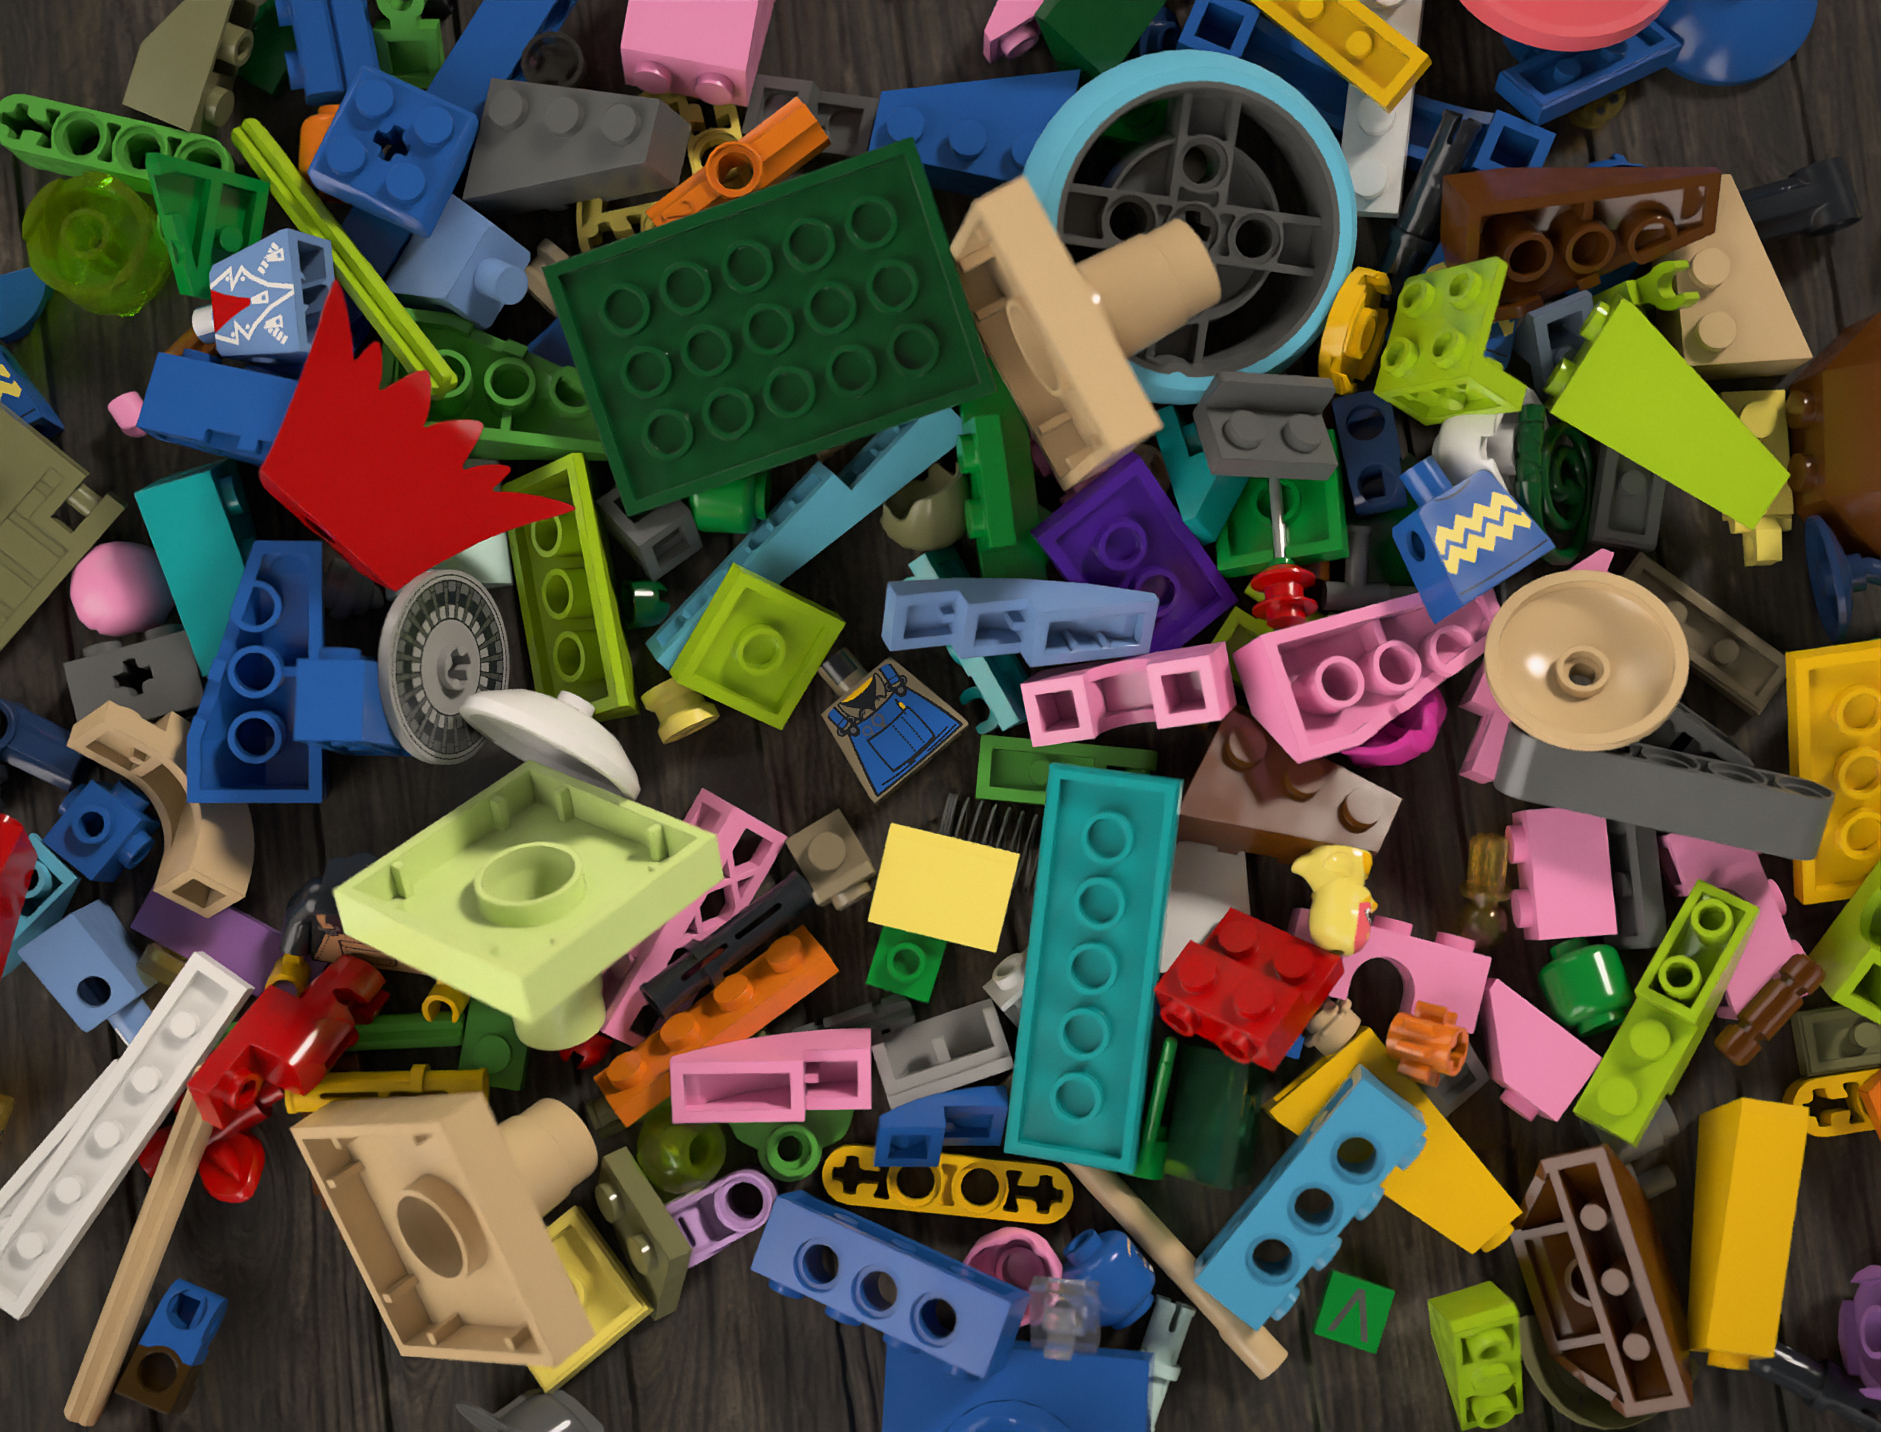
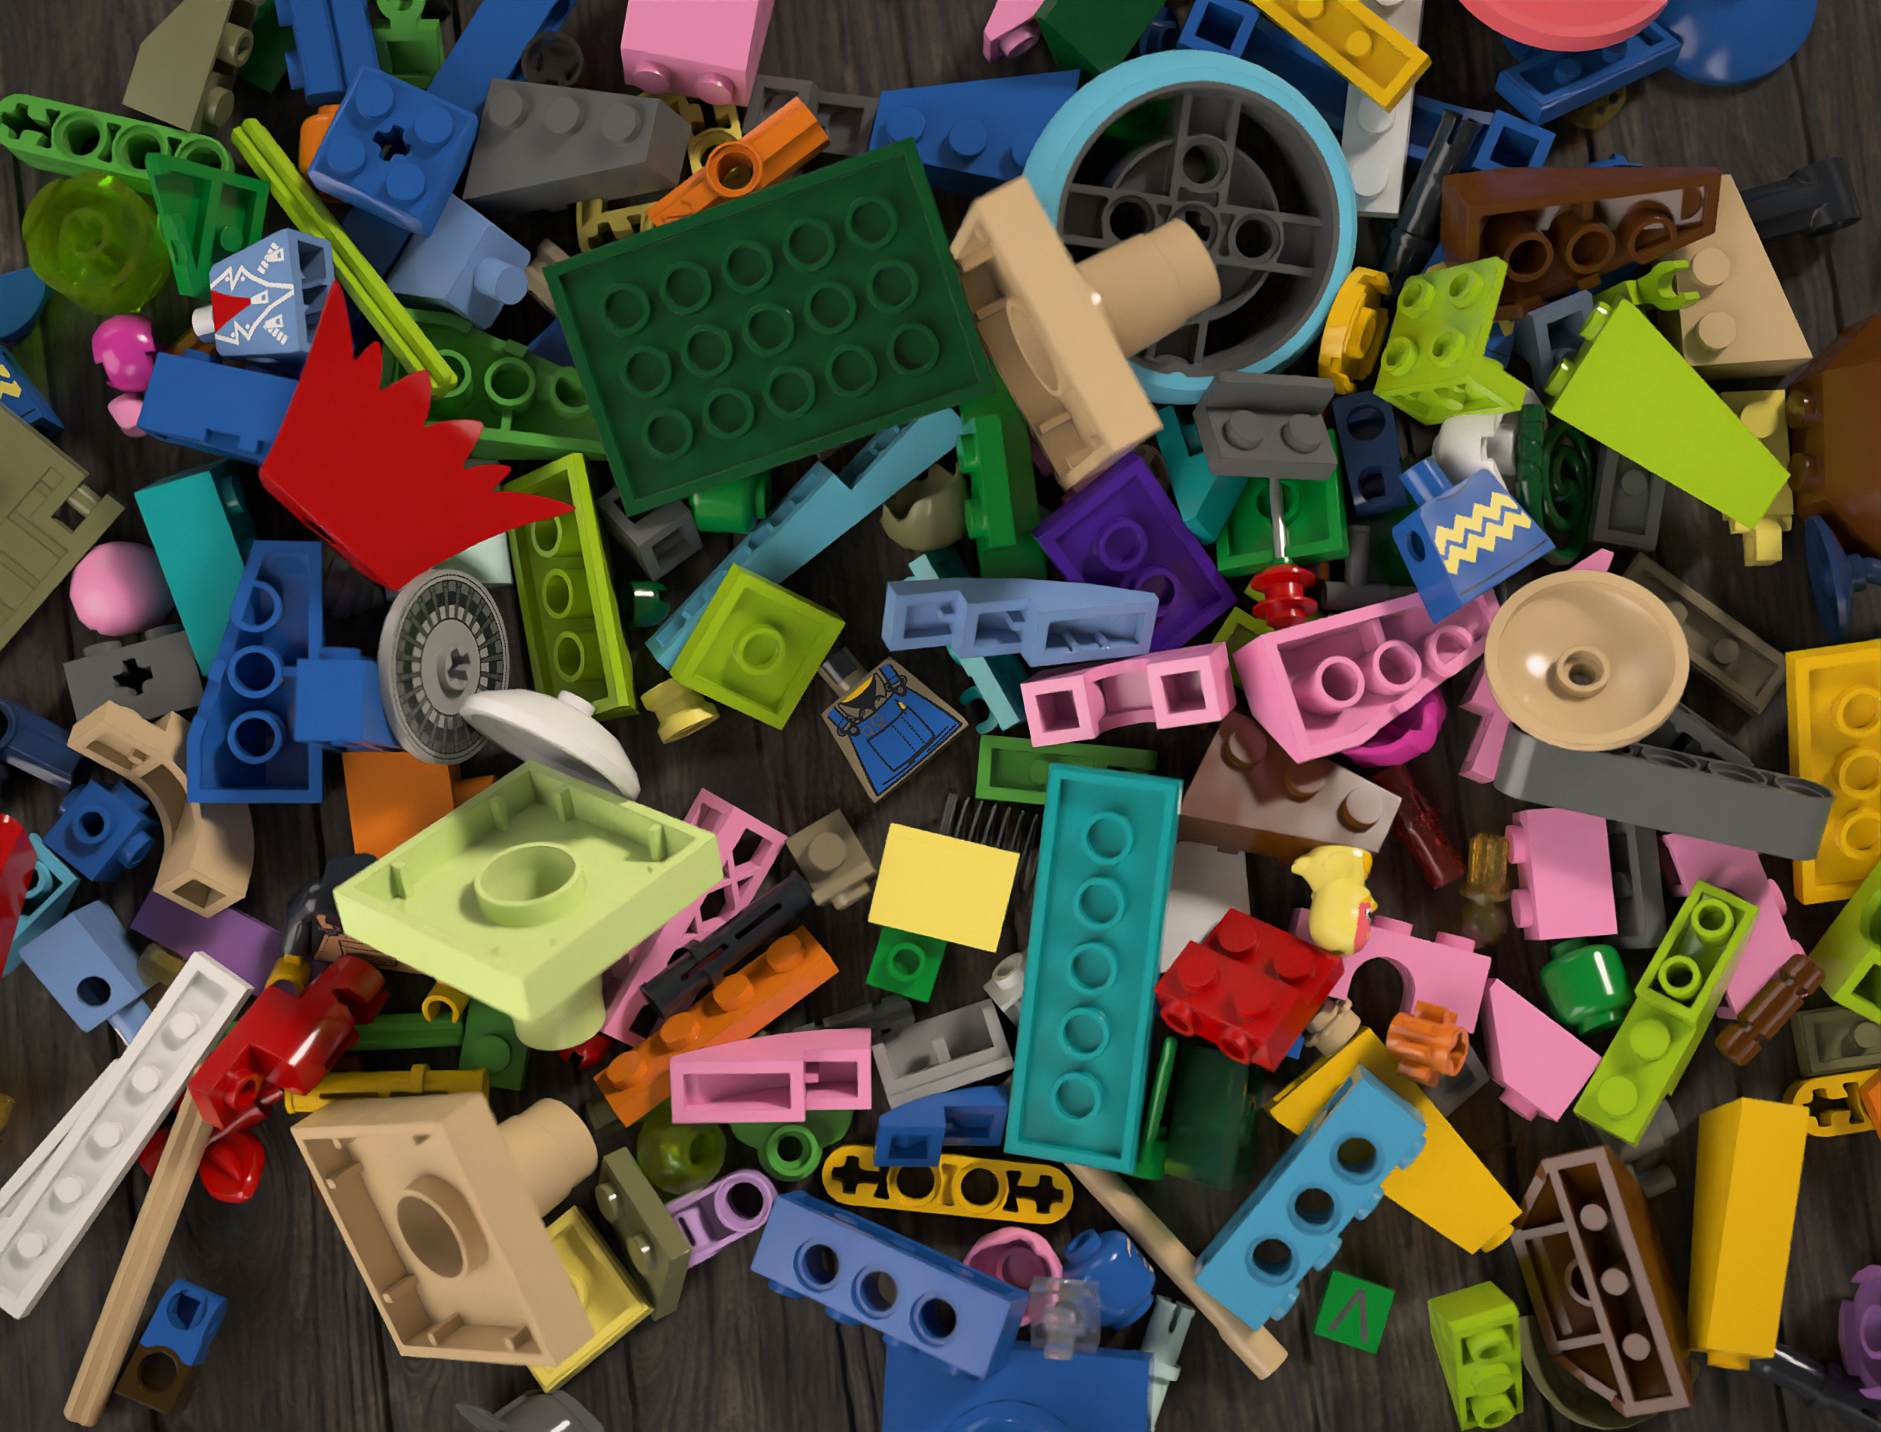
none -> dark pink piece [92,313,168,393]
none -> orange torso [342,751,497,859]
none -> clear red pin [1367,763,1468,890]

